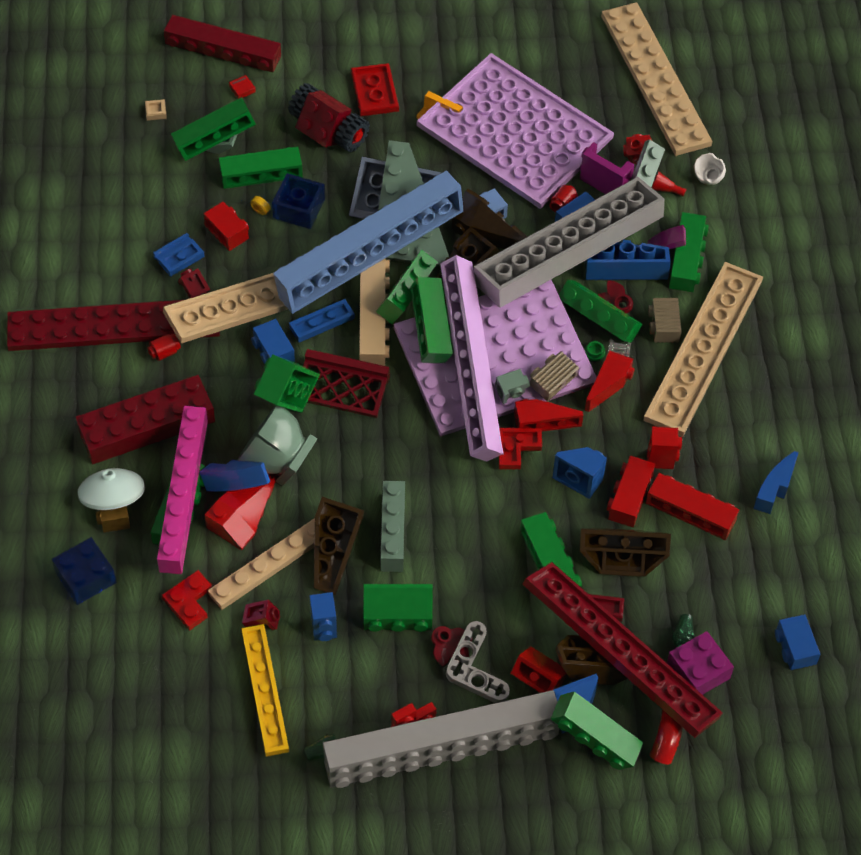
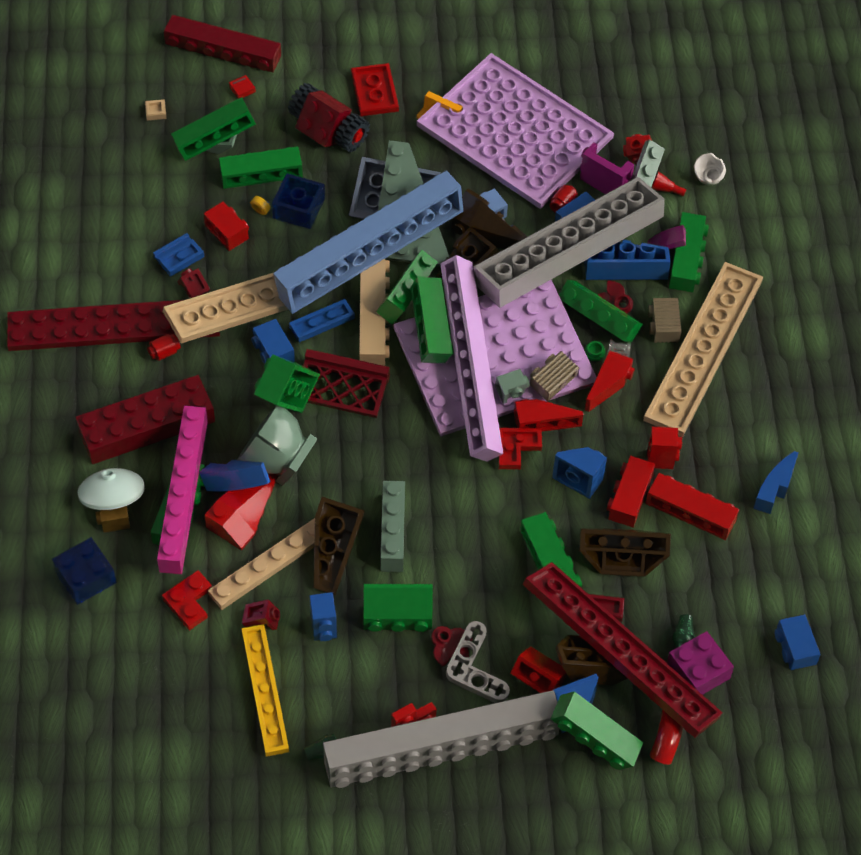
tan plate [601,2,712,156] -> none

